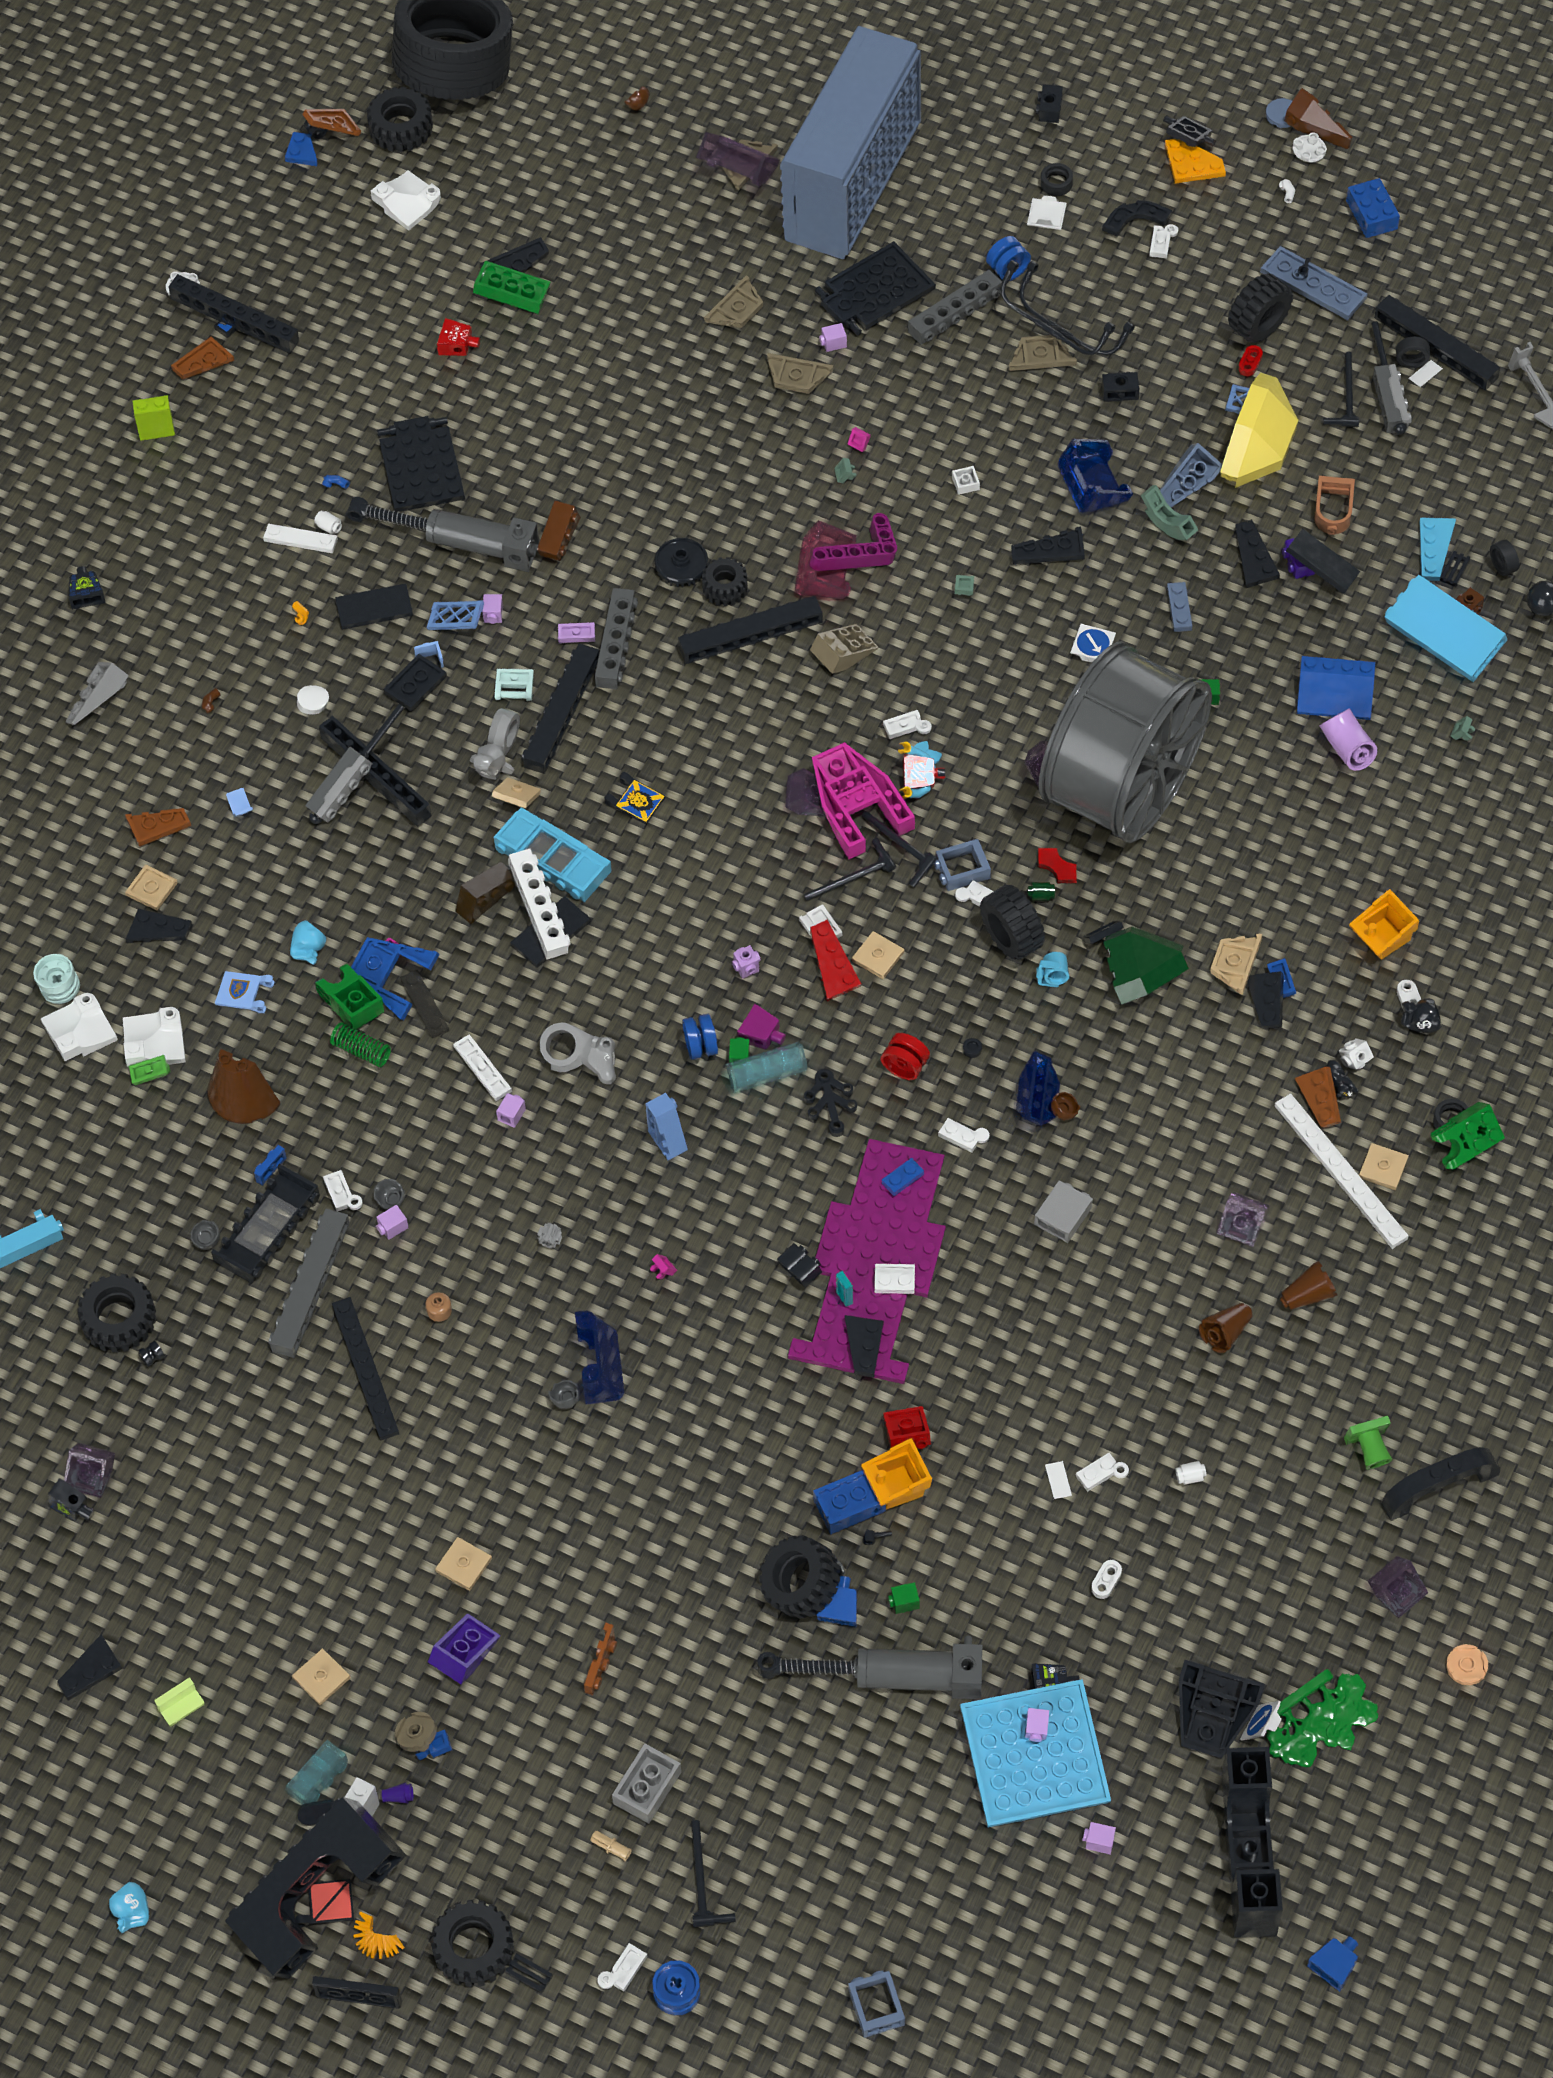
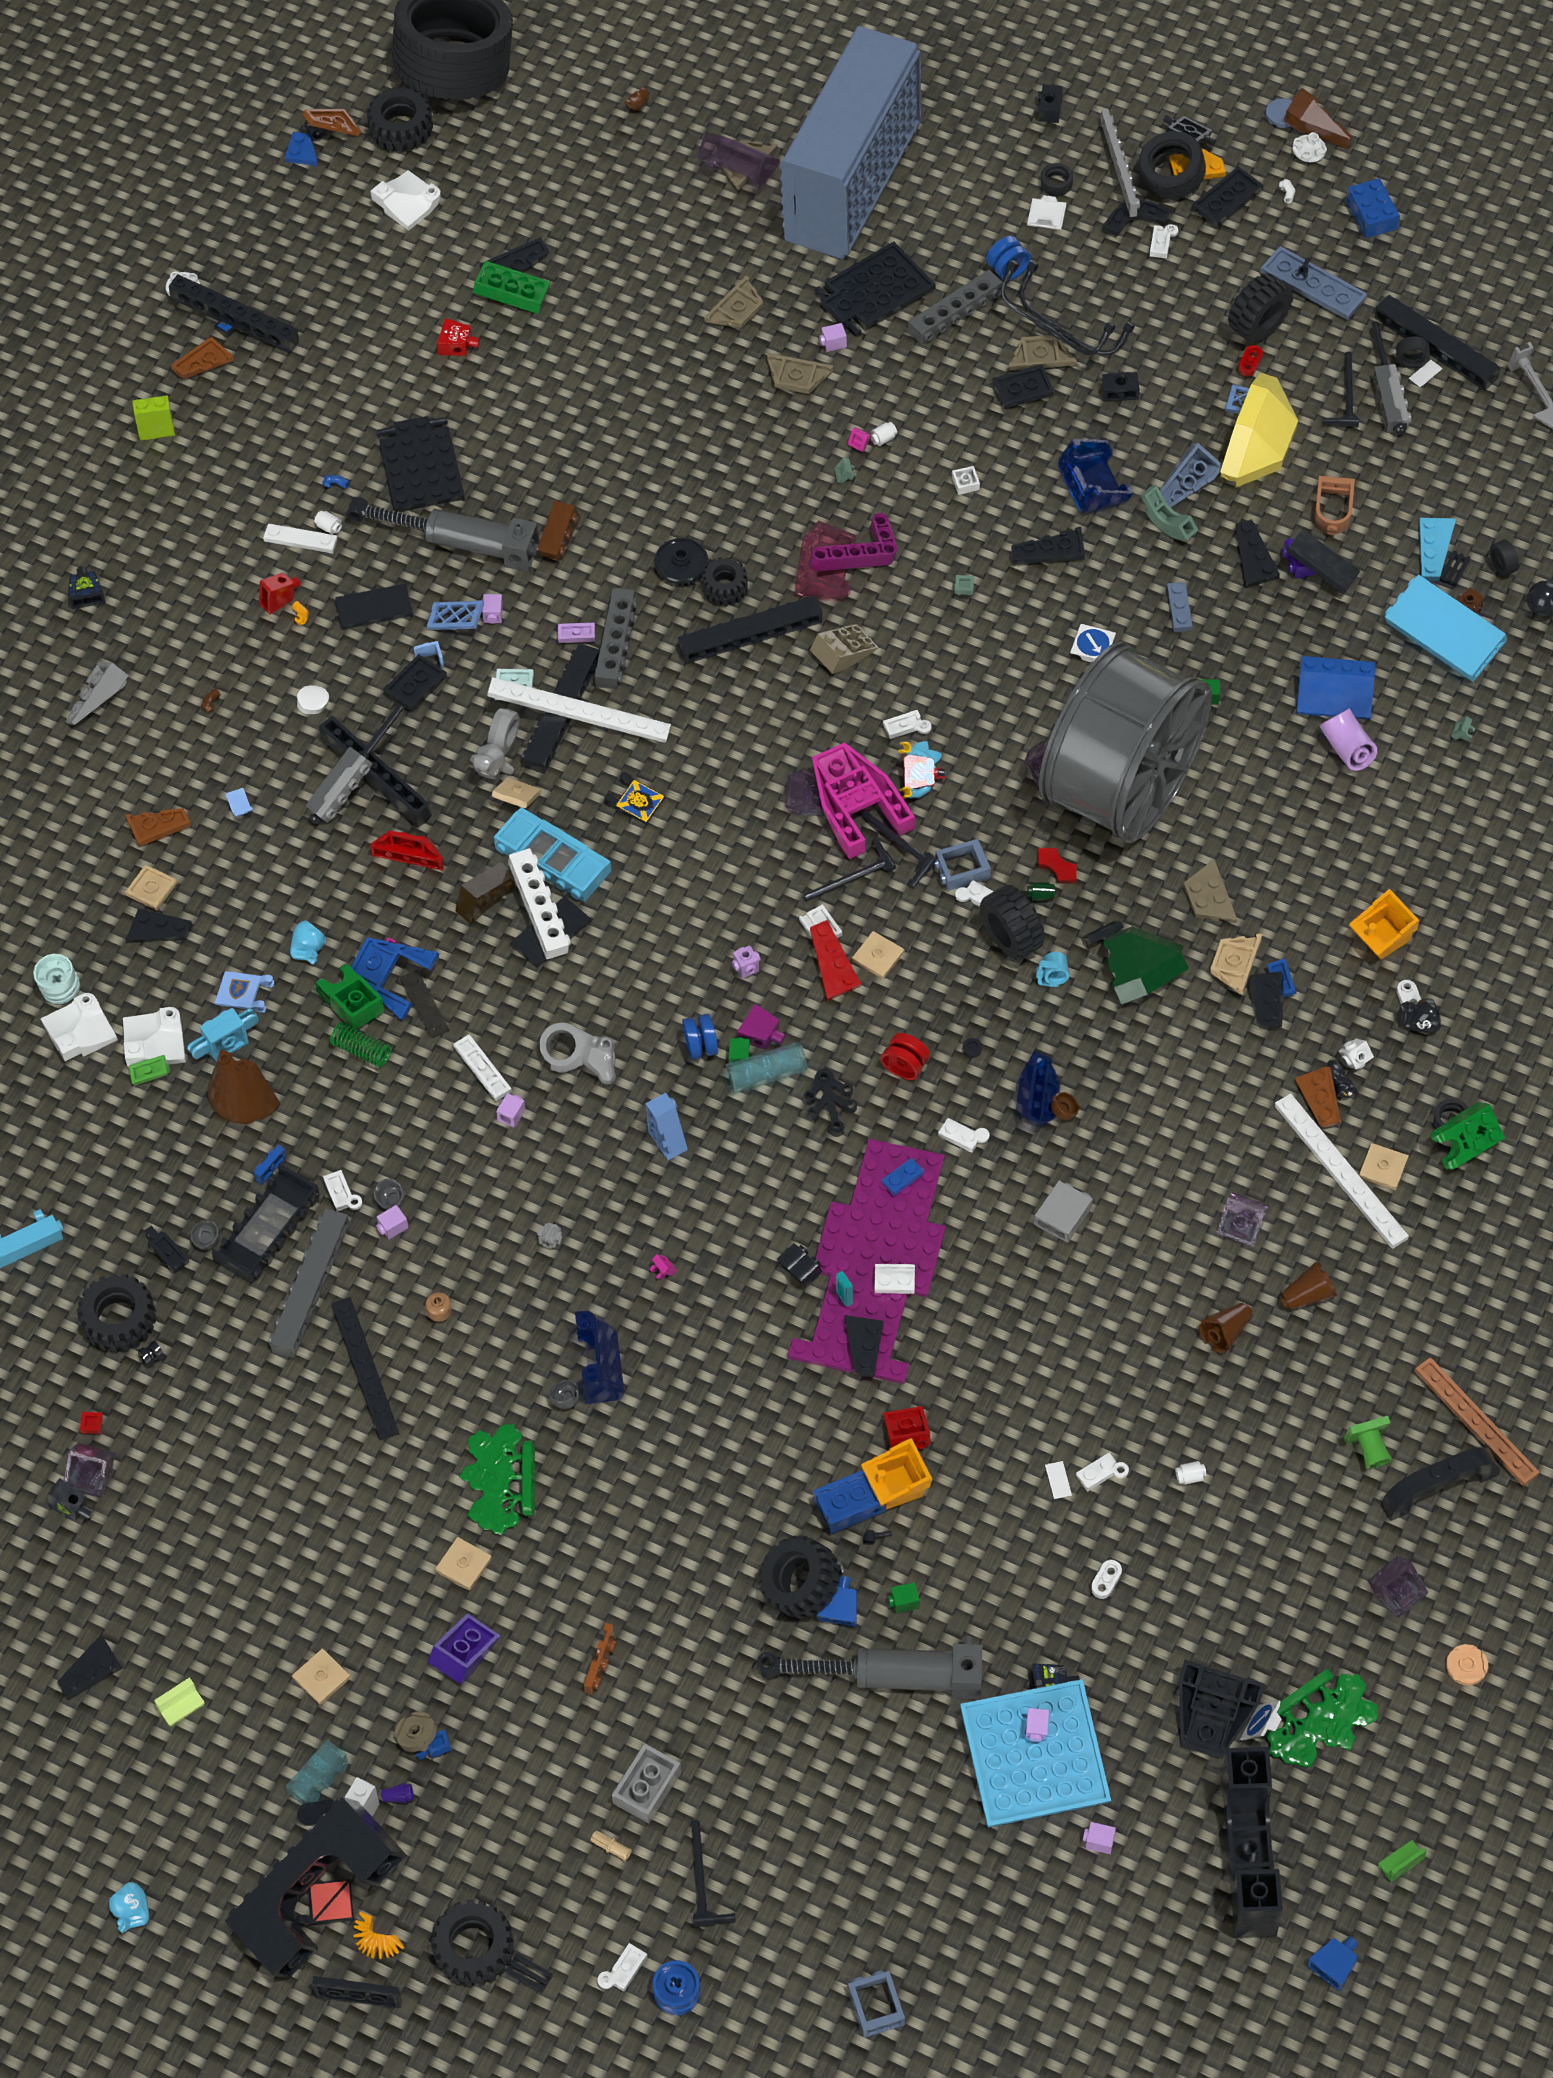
none -> red plate [80,1412,103,1434]
none -> black hinge [145,1225,189,1273]
none -> medium azure brick [188,1008,259,1061]
none -> red torso [259,572,301,615]
none -> red wedge [370,830,444,871]
none -> green plant [459,1424,535,1535]
none -> white plate [487,677,671,743]
none -> white brick [870,422,897,446]
none -> black plate [992,365,1054,409]
none -> light grey plate [1101,109,1140,217]
none -> black tyre [1138,131,1206,199]
none -> dark tan wing [1184,860,1237,924]
none -> black plate [1191,166,1264,227]
none -> bright green panel [1378,1840,1427,1882]
none -> nougat plate [1415,1357,1539,1487]

